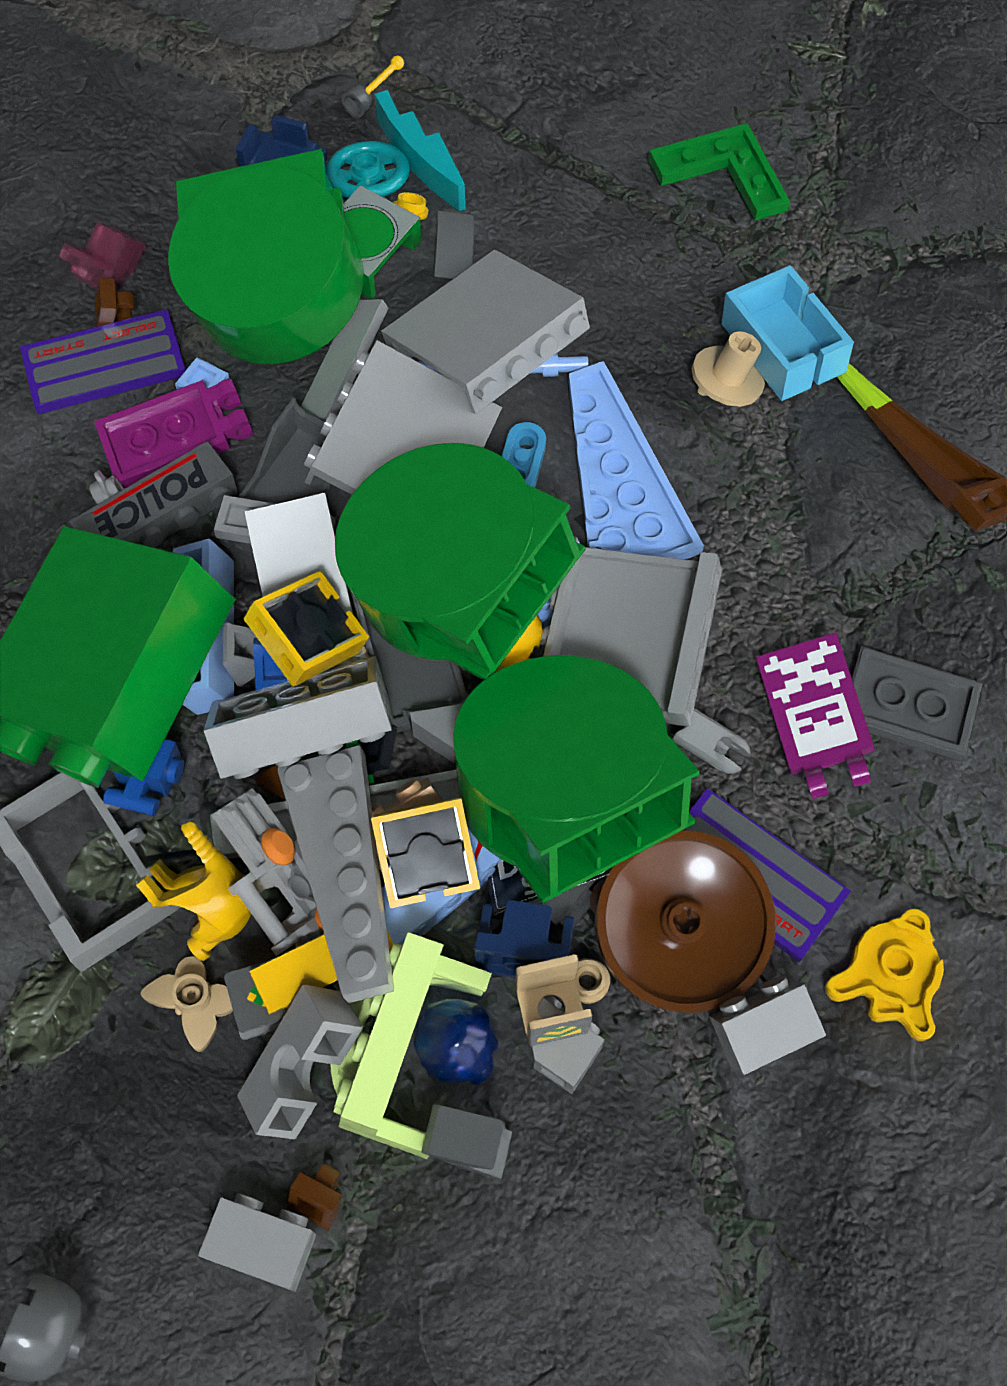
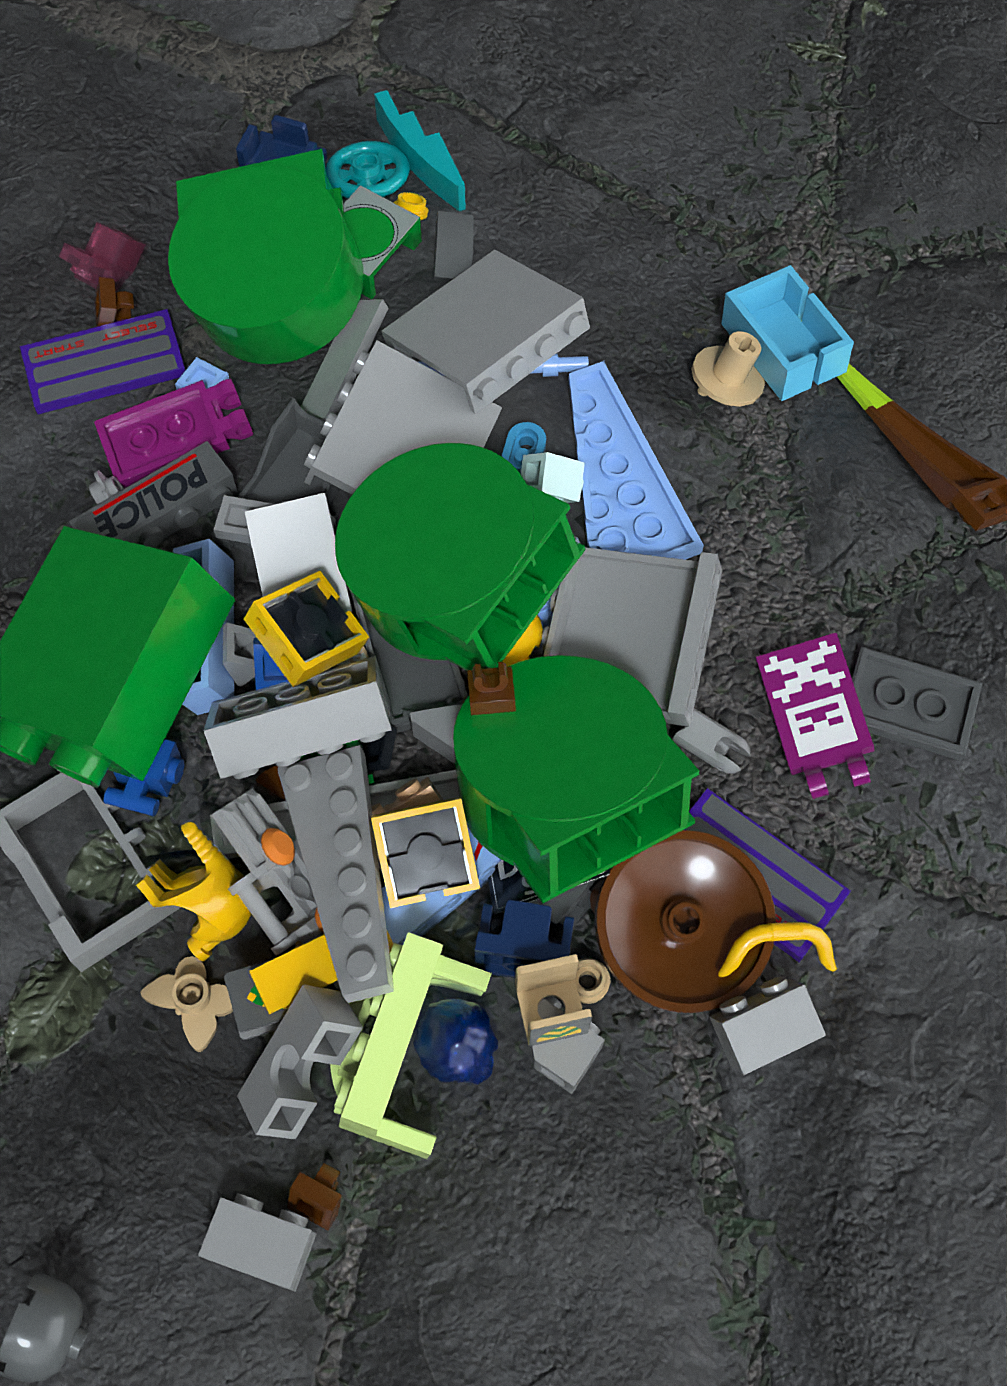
dark grey hinge [341,56,404,118] -> none
dark grey slope [421,1104,512,1179] -> none
green plate [648,123,790,221] -> none
yellow tile [825,909,944,1041] -> none
none -> reddish brown tile [467,662,516,715]
none -> light aqua brick [521,452,585,503]
none -> yellow animal [718,922,837,977]

